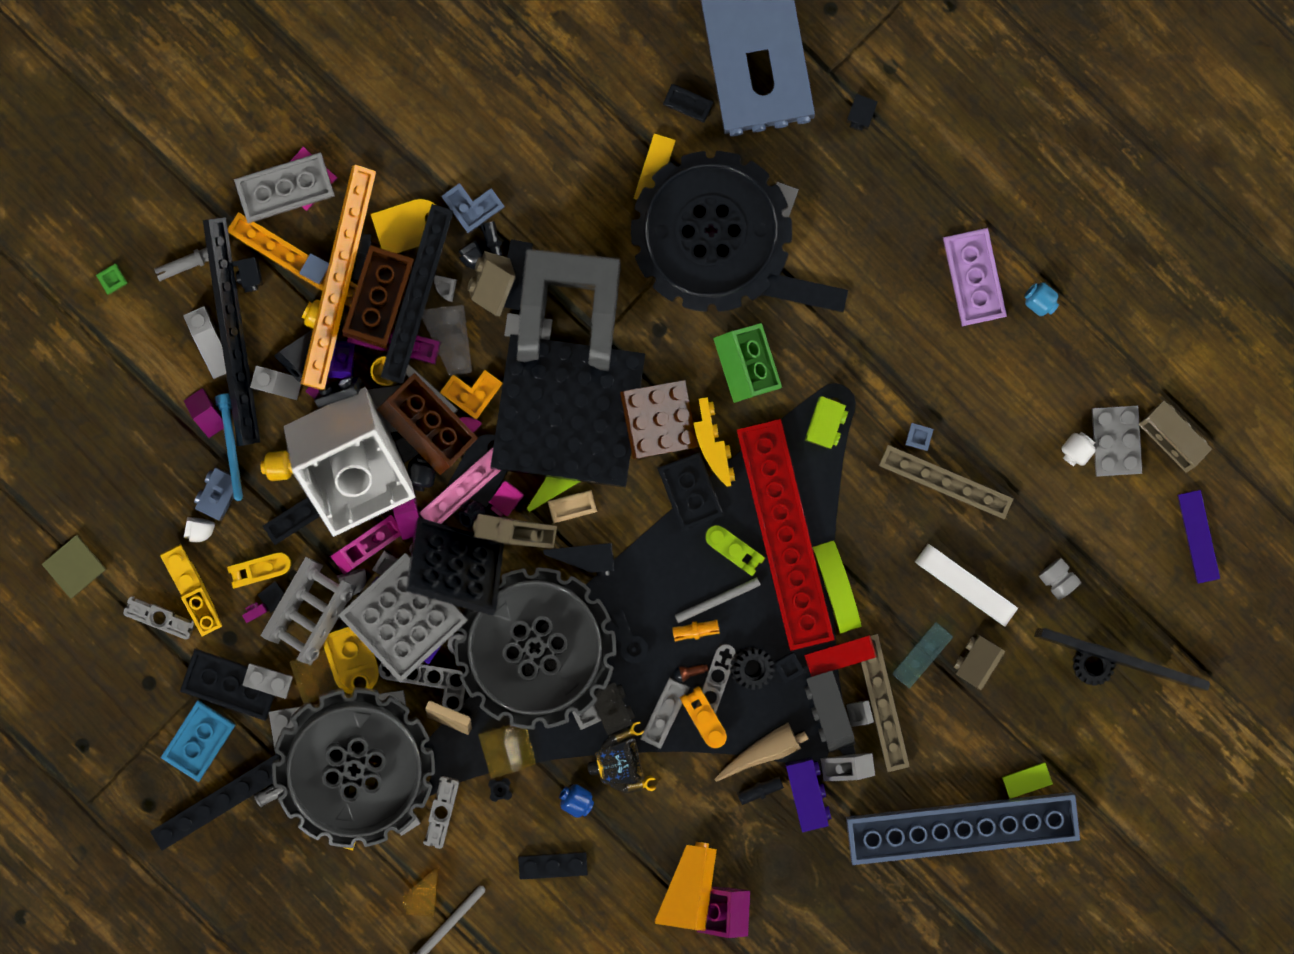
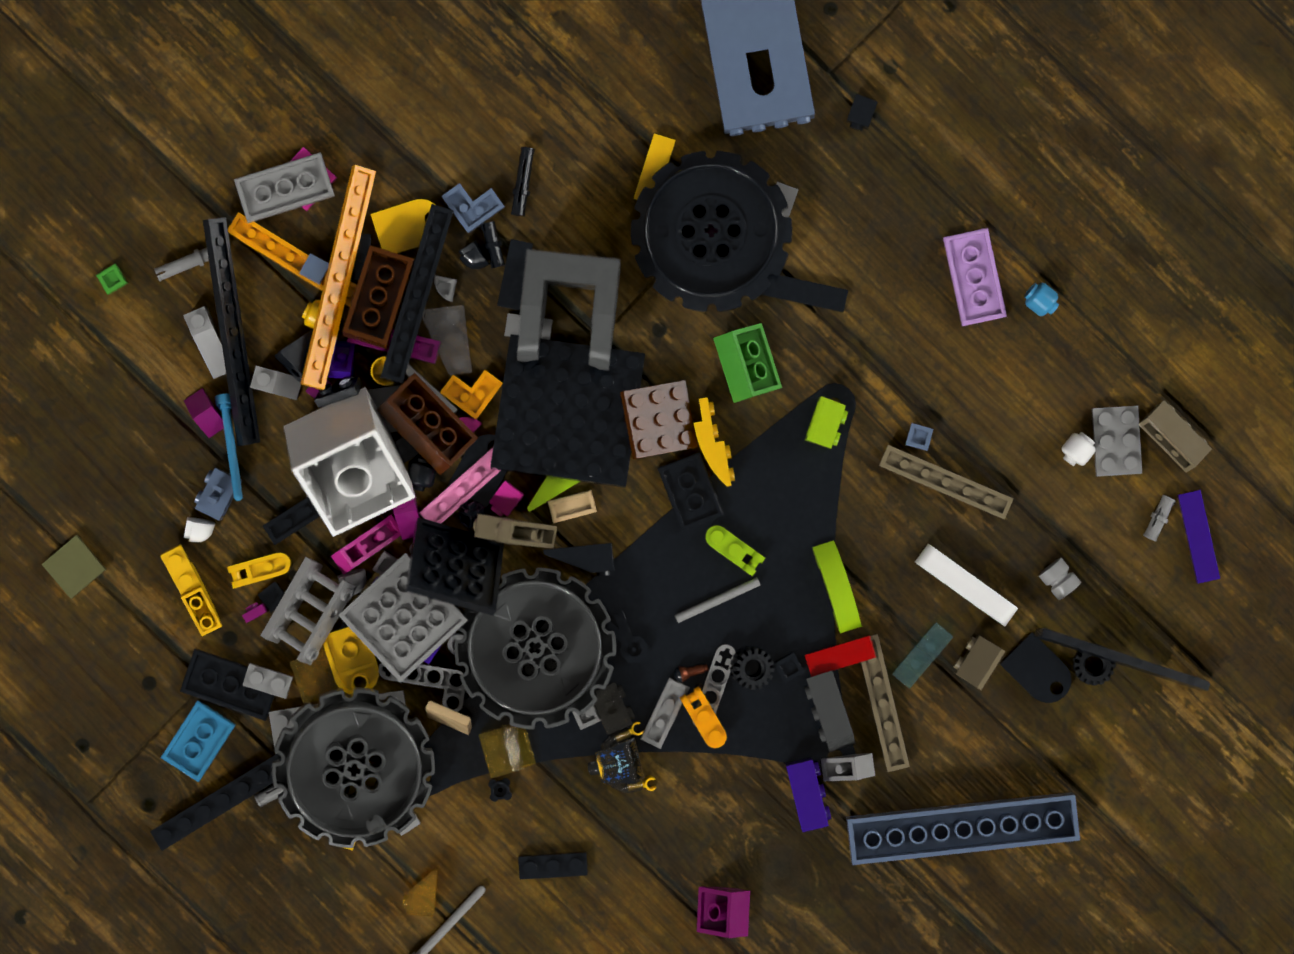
light grey piece [123,596,195,639] -> none
black brick [232,257,263,293] -> none
yellow head [260,451,294,481] -> none
light grey piece [423,776,459,849] -> none
dark tan slope [467,251,516,317] -> none
blue head [559,784,594,818] -> none
light orange slope [655,842,717,931] -> none
black plate [663,84,713,123] -> none
light orange pin [672,620,720,642] -> none
tan piece [715,723,809,782] -> none
red plate [737,419,834,651] -> none
black pin [737,776,784,805] -> none
light grey plate [846,700,874,727] -> none
lime tile [1002,762,1053,799] -> none
none -> dark grey hinge [366,814,386,834]
none -> black pin [511,147,535,217]
none -> black tile [1000,632,1071,703]
none -> light grey pin [1143,495,1176,542]

